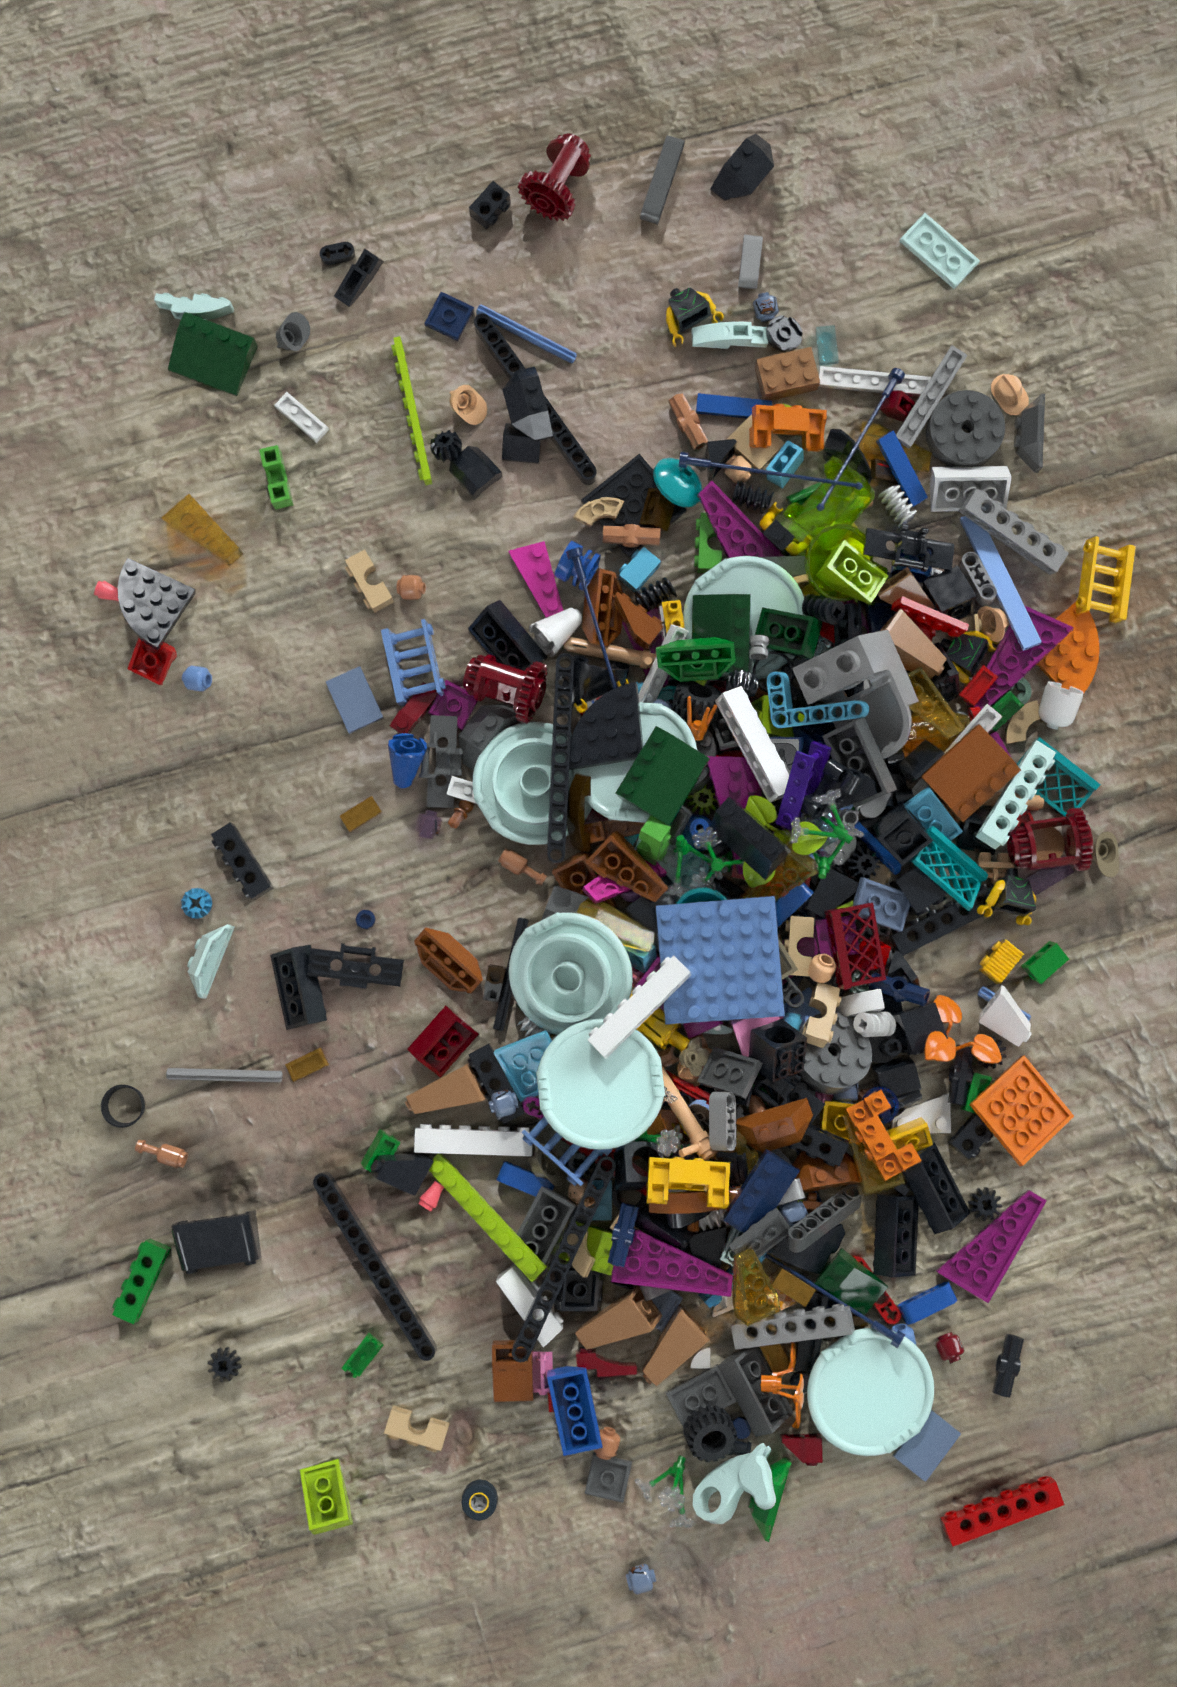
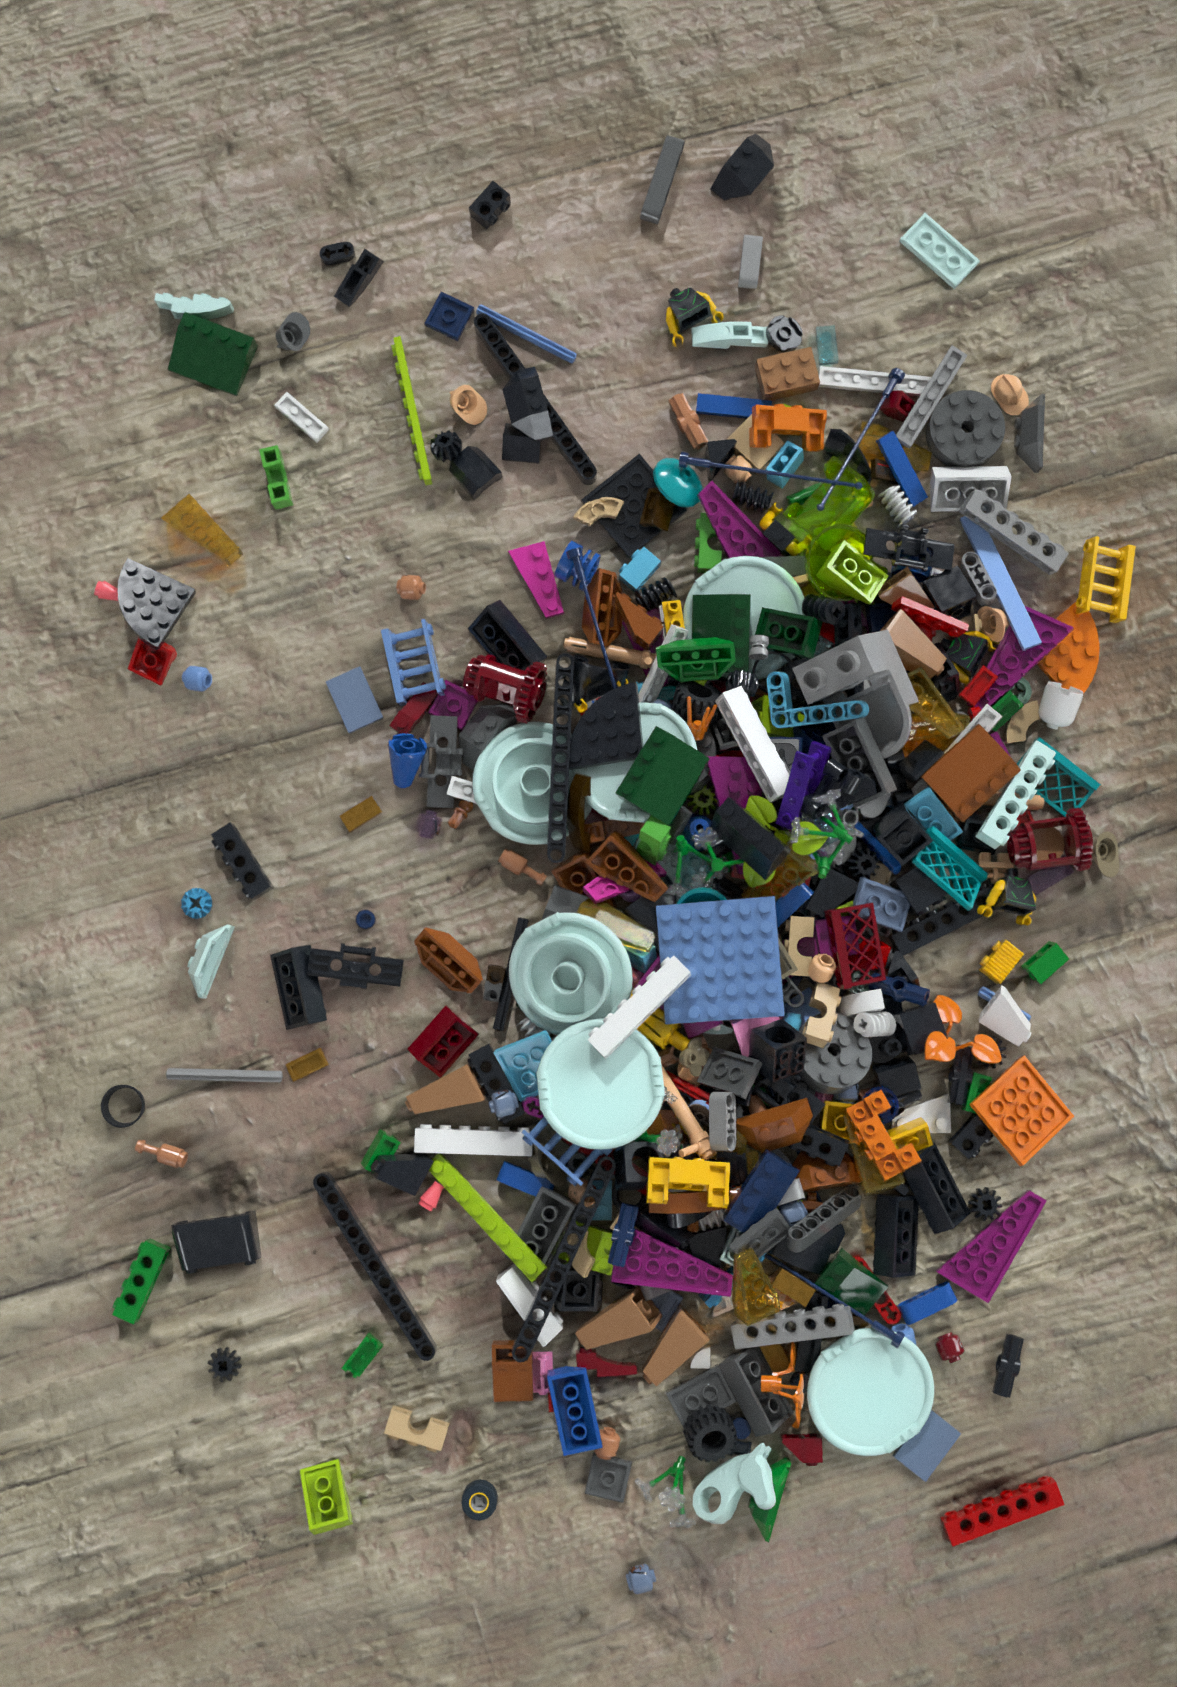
tan arch [345,549,394,613] -> none
dark red piece [517,133,591,221] -> none
white cone [529,608,582,657] -> none
nougat piece [603,524,660,547] -> none
sand blue head [753,292,779,322] -> none

